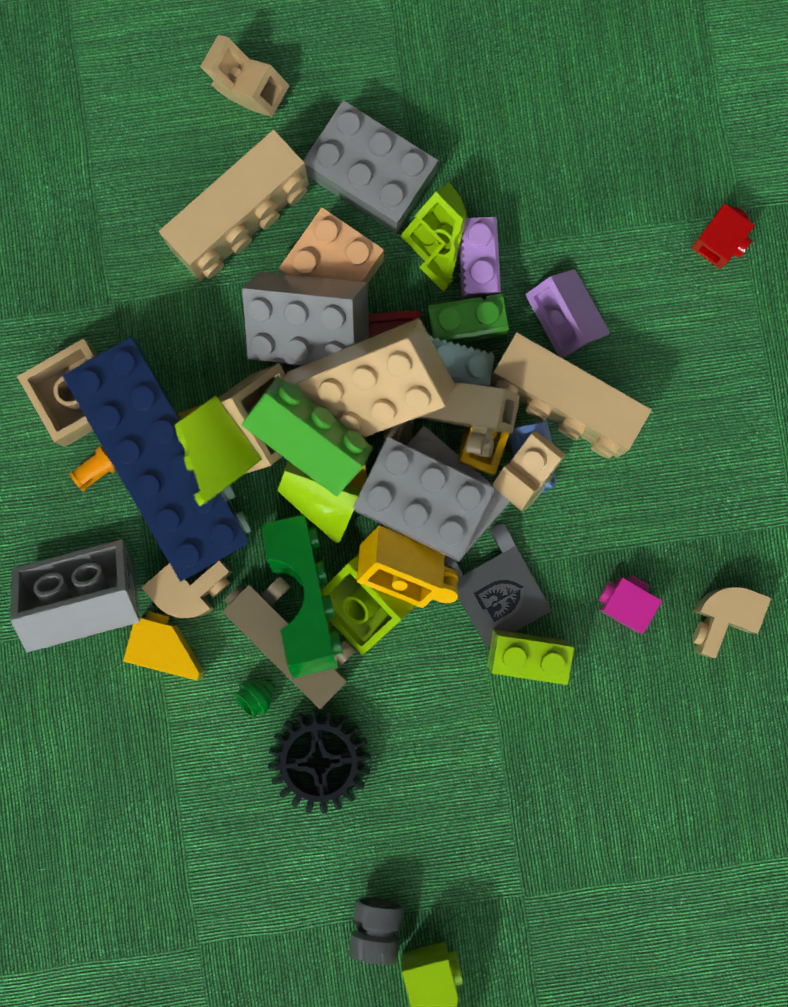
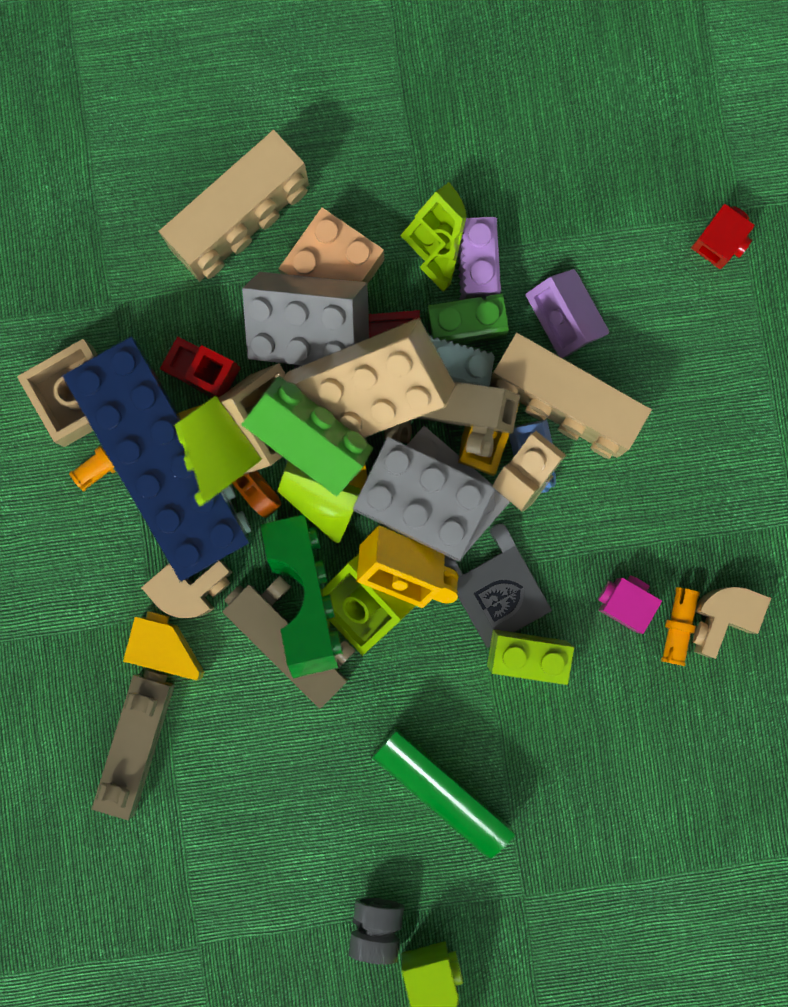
light grey brick [10,539,140,652] -> none
tan brick [200,35,290,117] -> none
green plate [235,679,274,718] -> none
black gear [268,709,371,813] -> none
light grey brick [303,100,438,234] -> none
none -> dark tan brick [92,669,175,820]
none -> red brick [160,336,241,398]
none -> orange piece [232,470,281,518]
none -> green brick [371,727,516,859]
none -> light orange pin [661,587,700,666]

